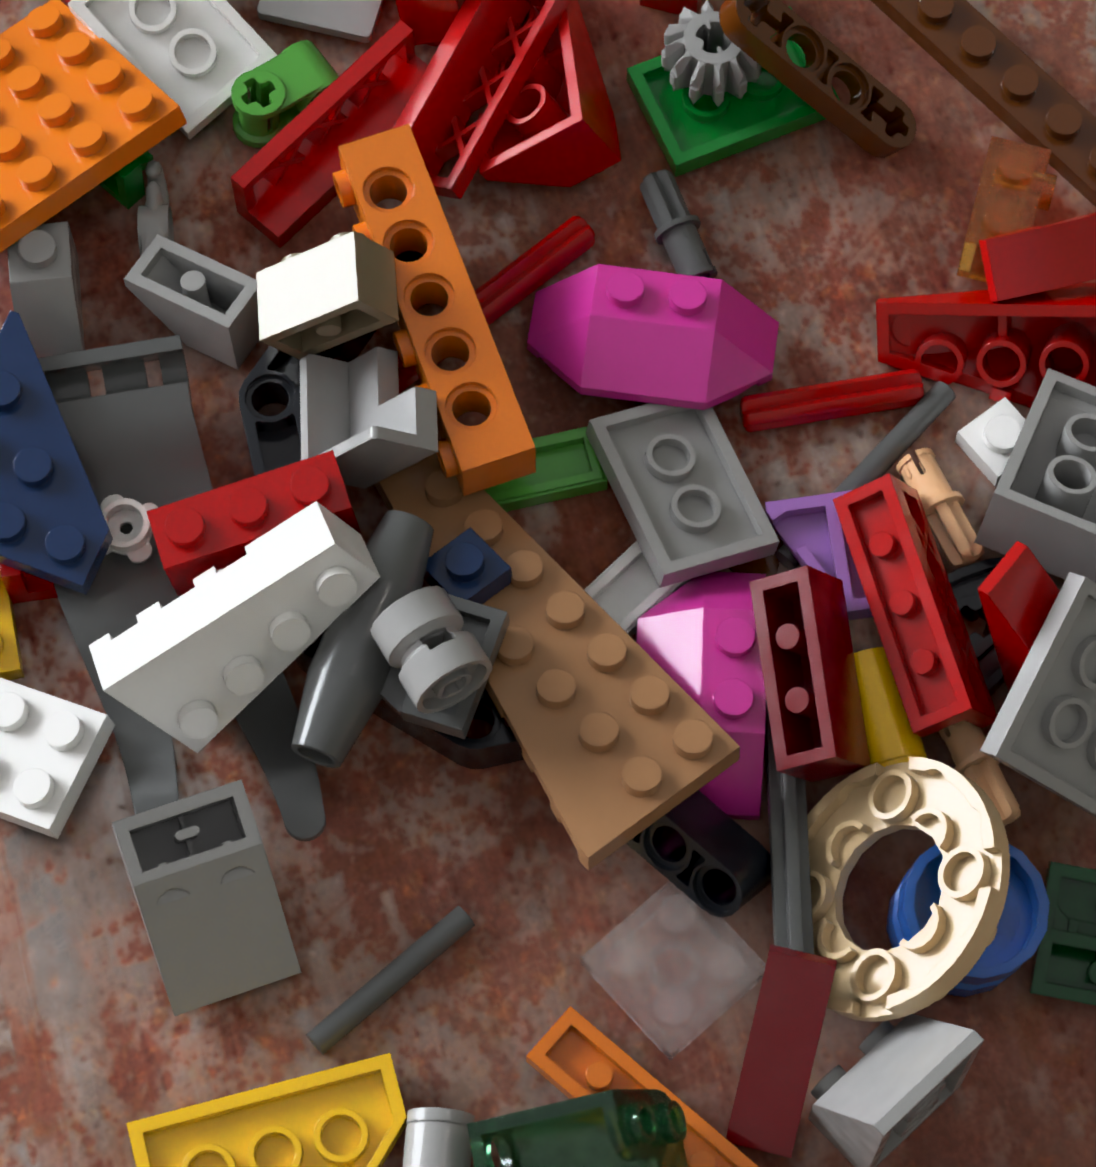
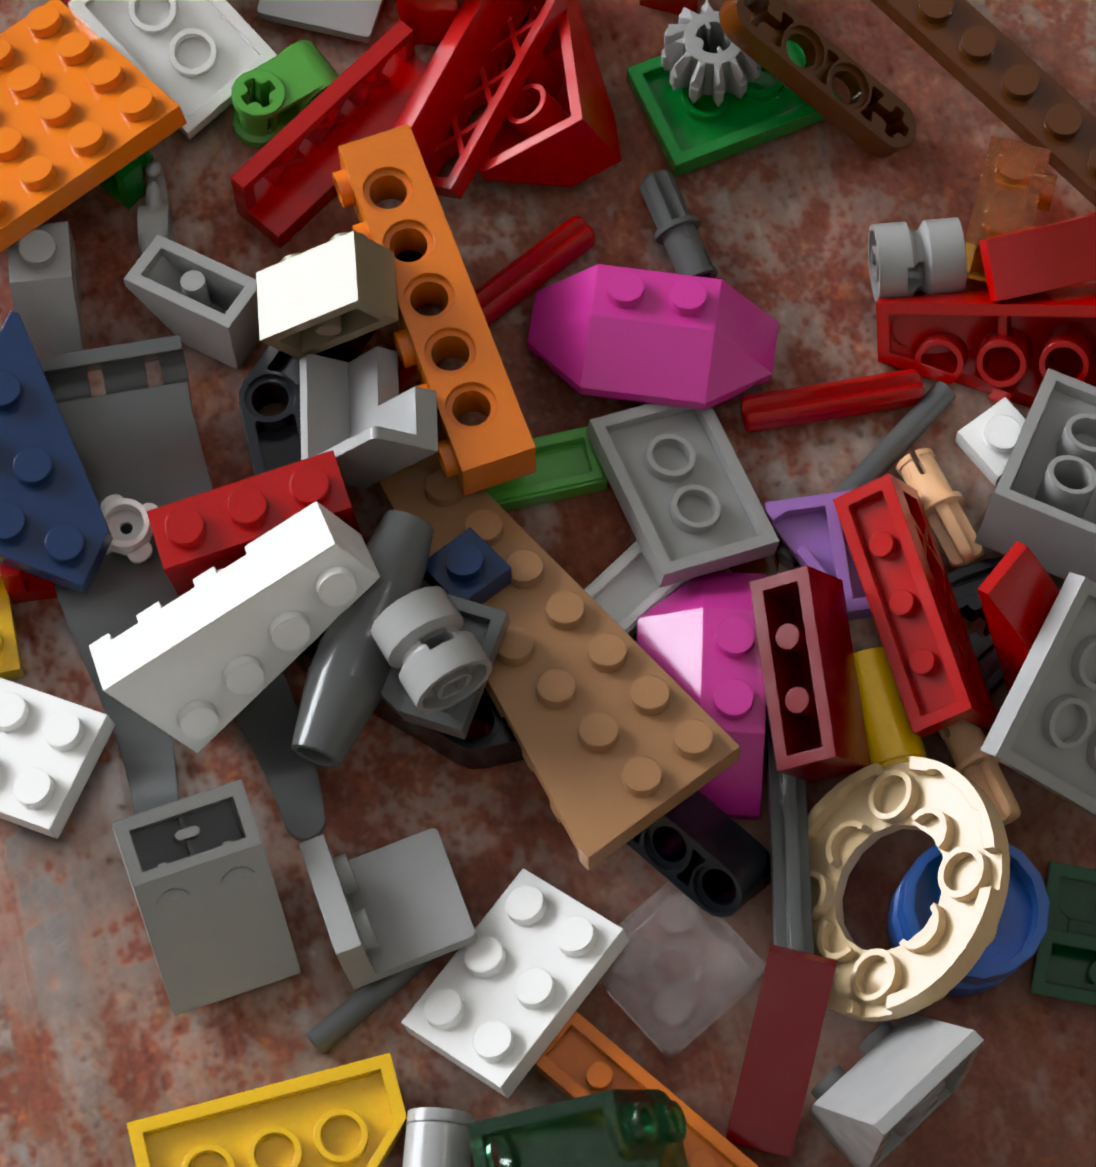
none -> light grey bracket [298,828,477,990]
none -> white plate [401,868,630,1098]
none -> light grey wheel [868,217,967,302]

